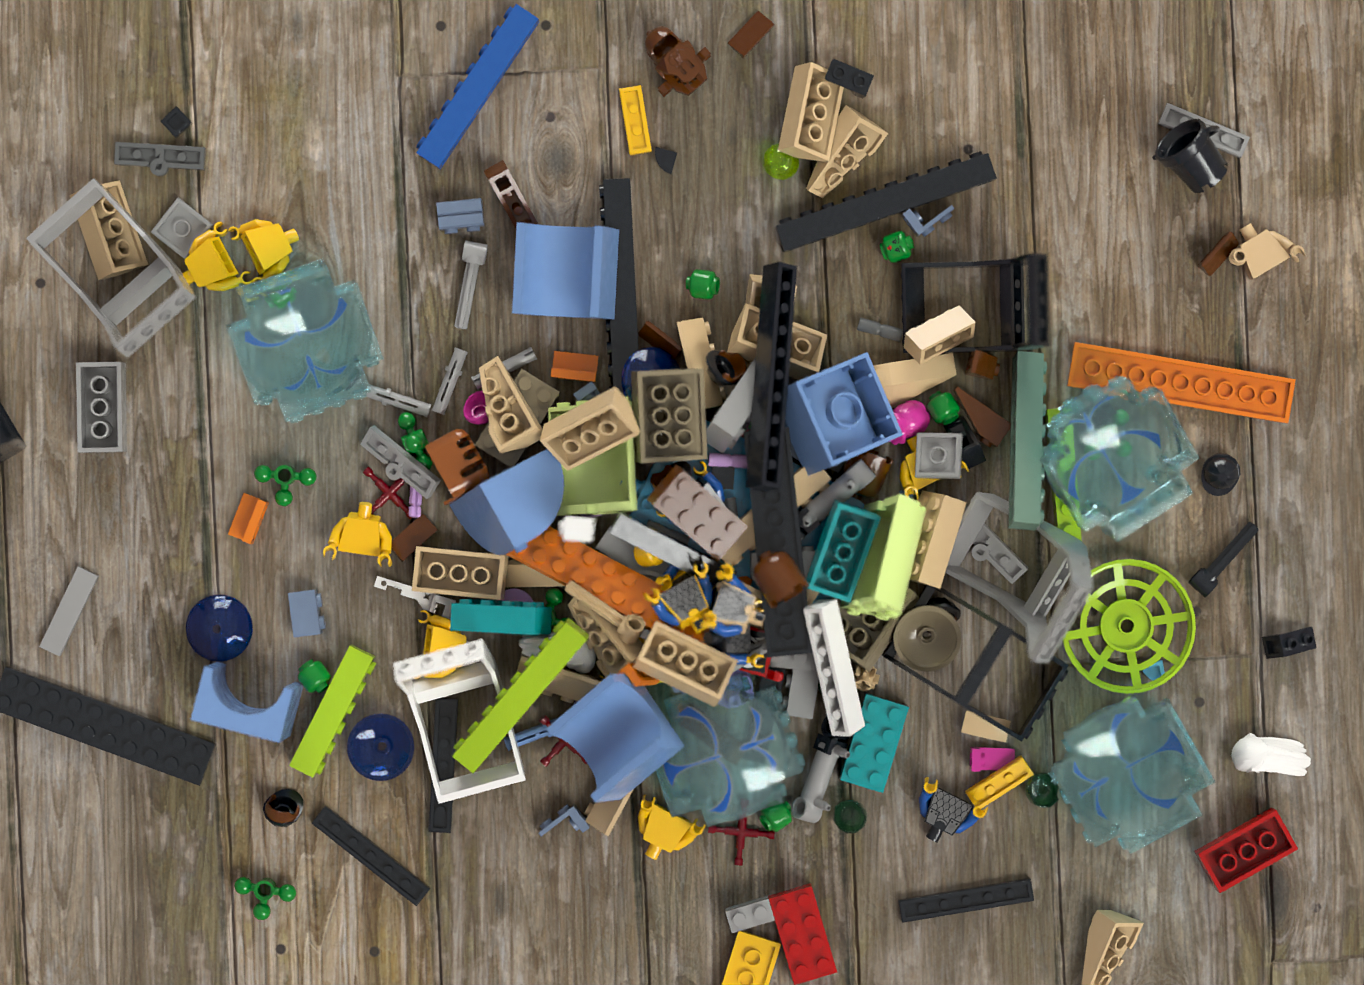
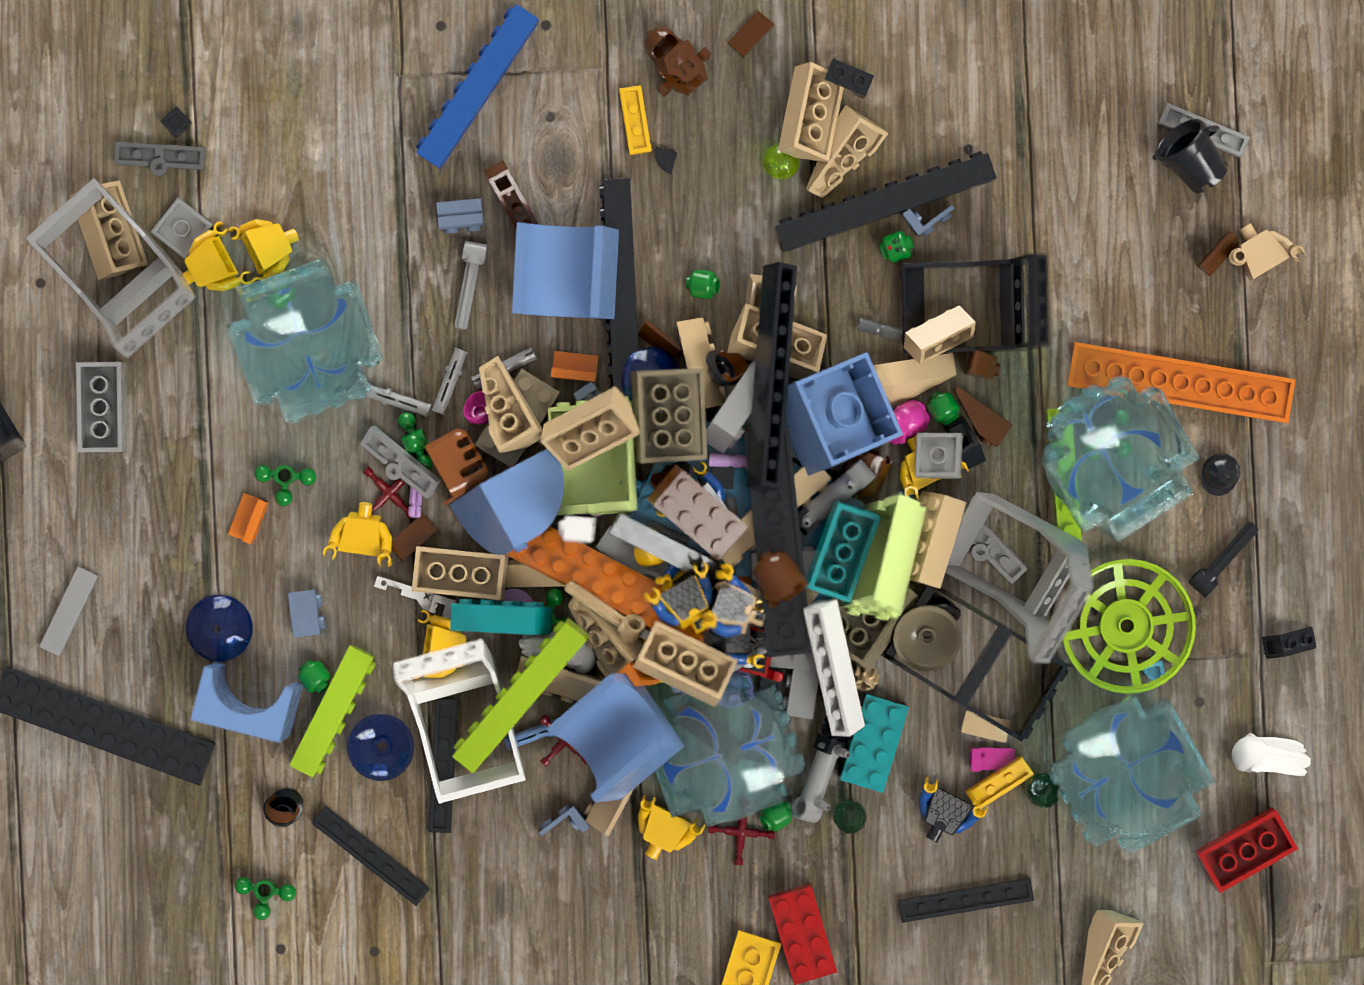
light grey brick [725,896,775,933] -> none
sand green brick [1008,351,1047,531] -> none

